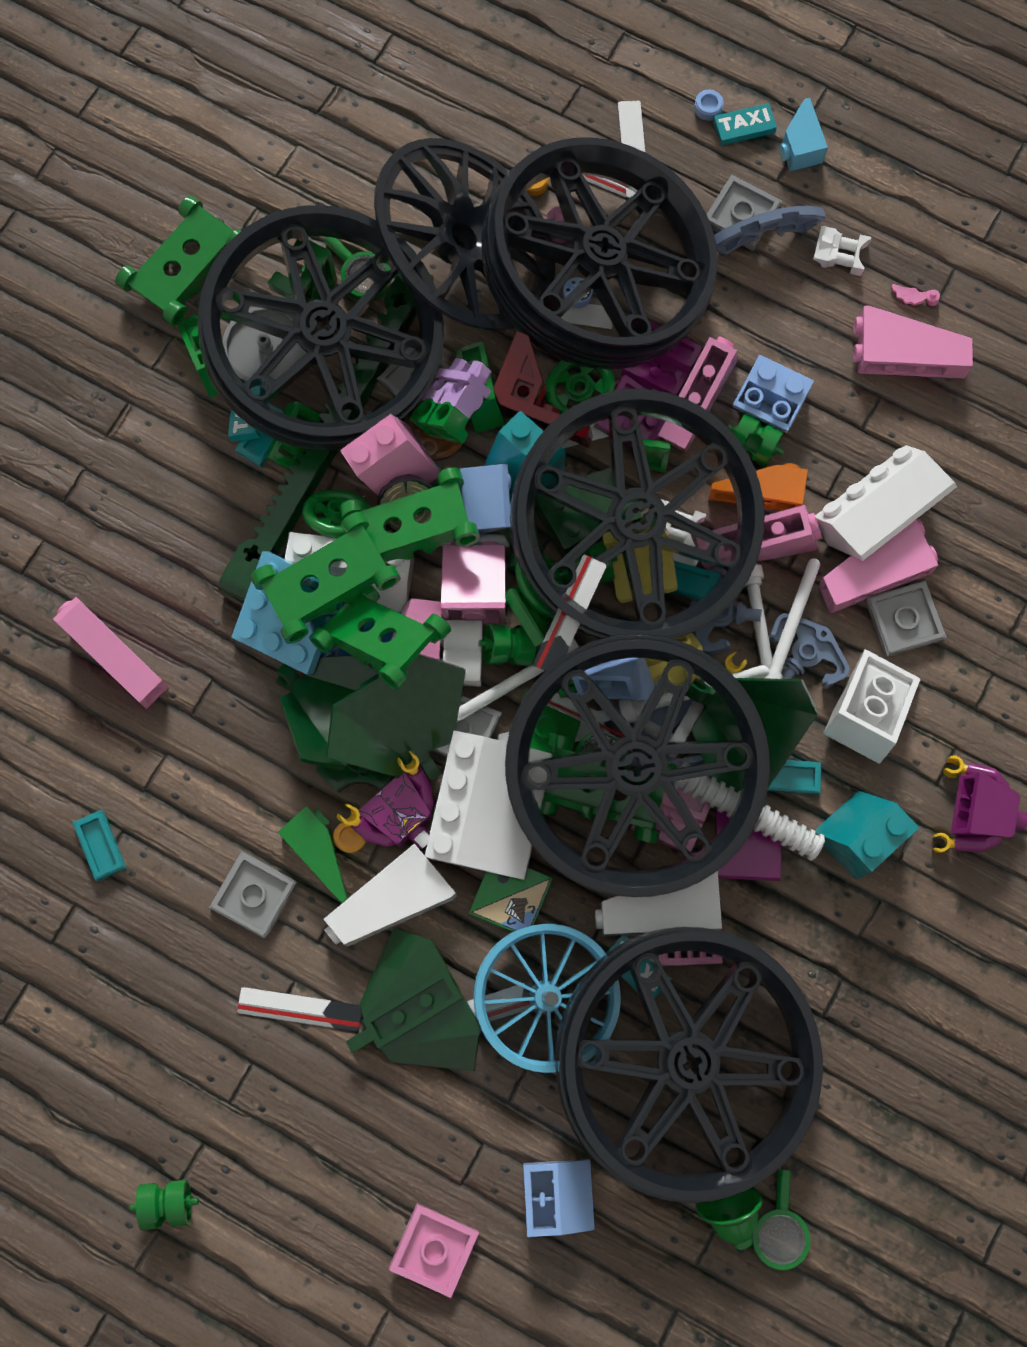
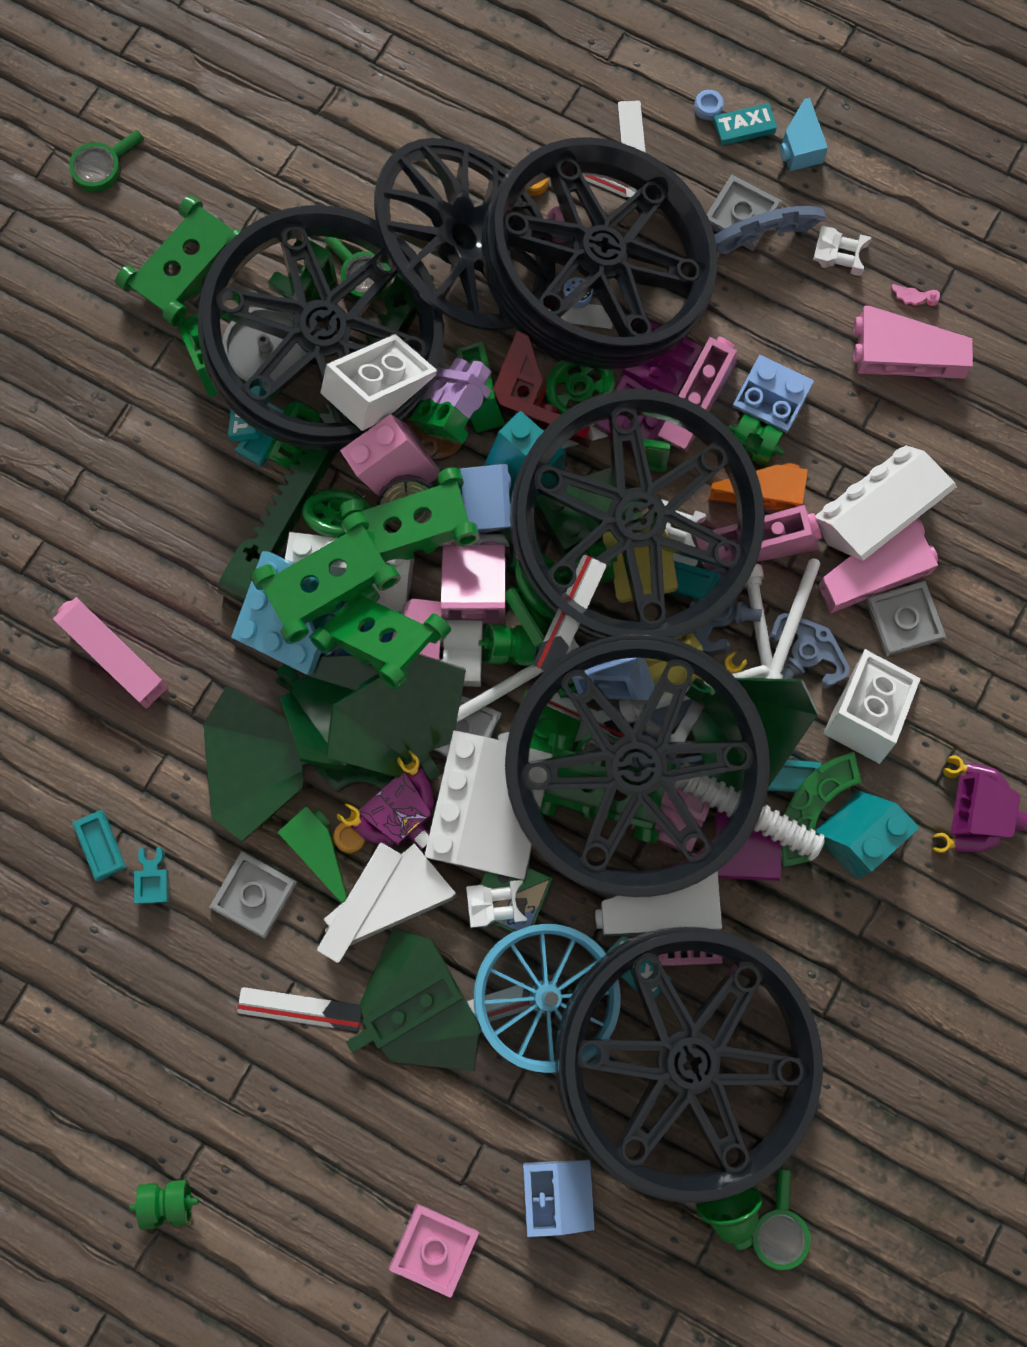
none -> piece [69,130,144,192]
none -> teal plate [134,847,169,905]
none -> dark green panel [203,685,313,842]
none -> white sticker [317,843,402,963]
none -> white slope [321,334,437,431]
none -> white piece [466,880,527,928]
none -> green tile [781,752,862,867]

